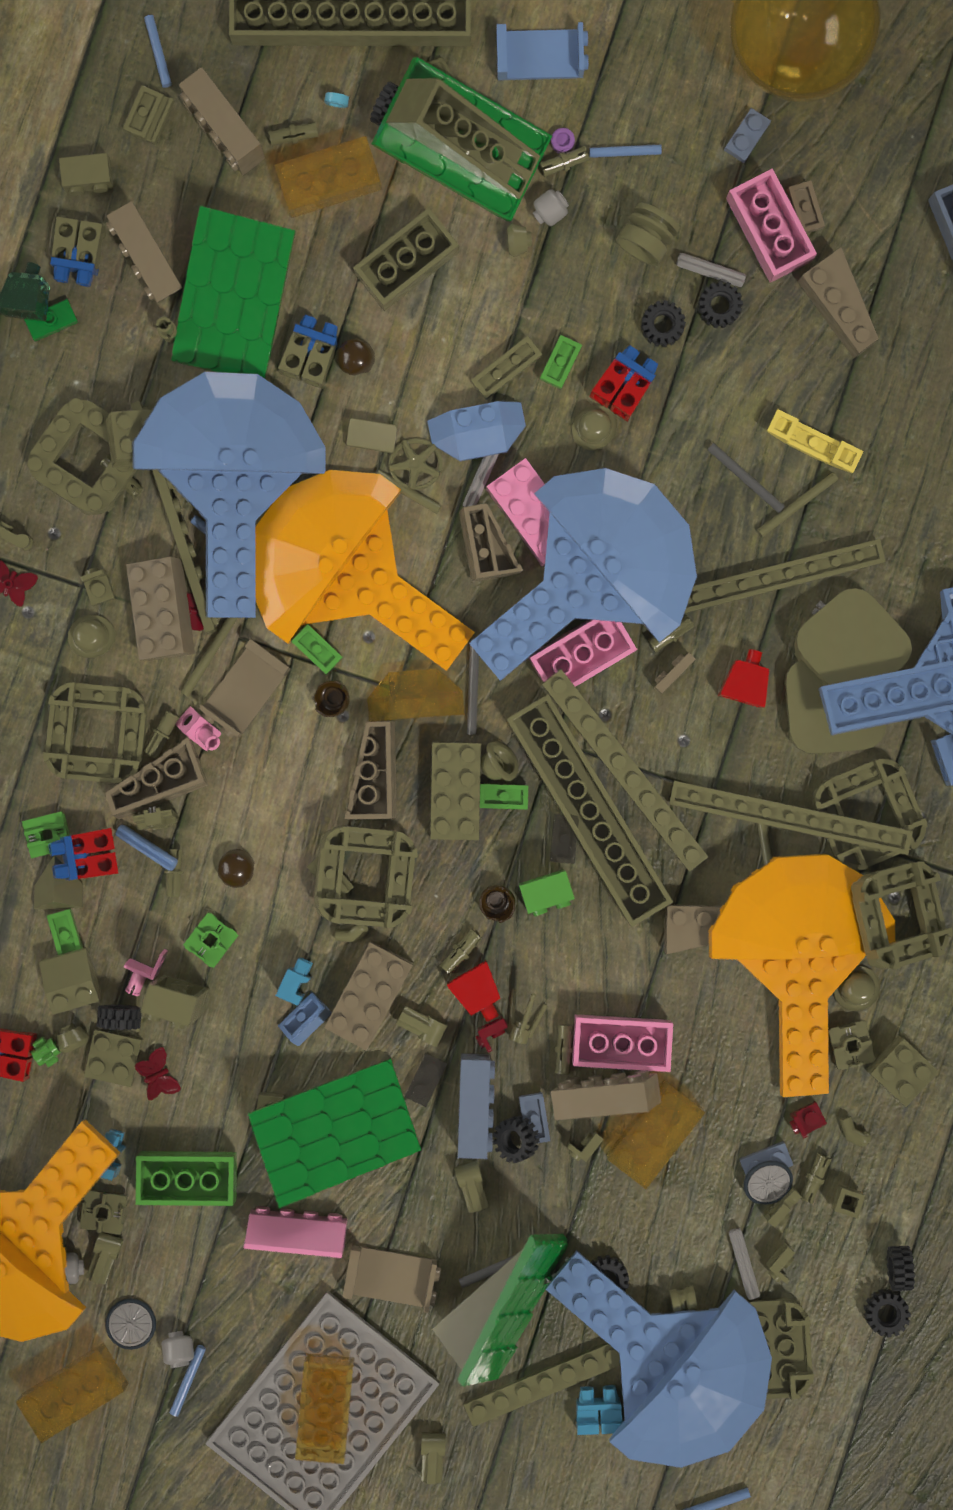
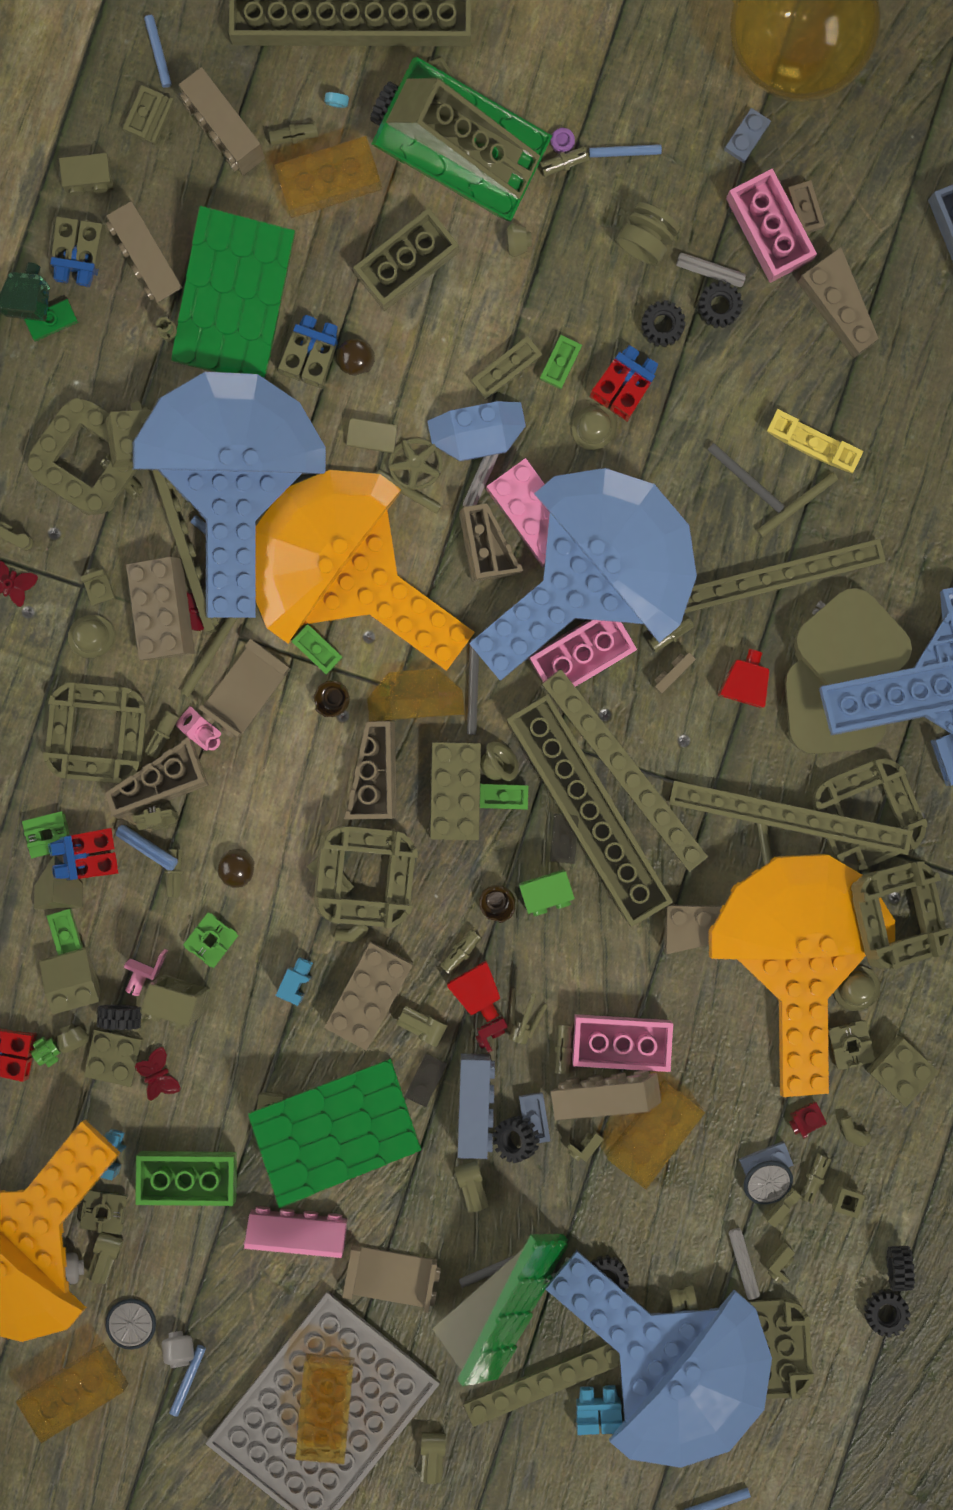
medium blue slope [278,993,332,1046] -> none
medium blue panel [496,22,589,80] -> none
light grey head [533,189,569,226] -> none

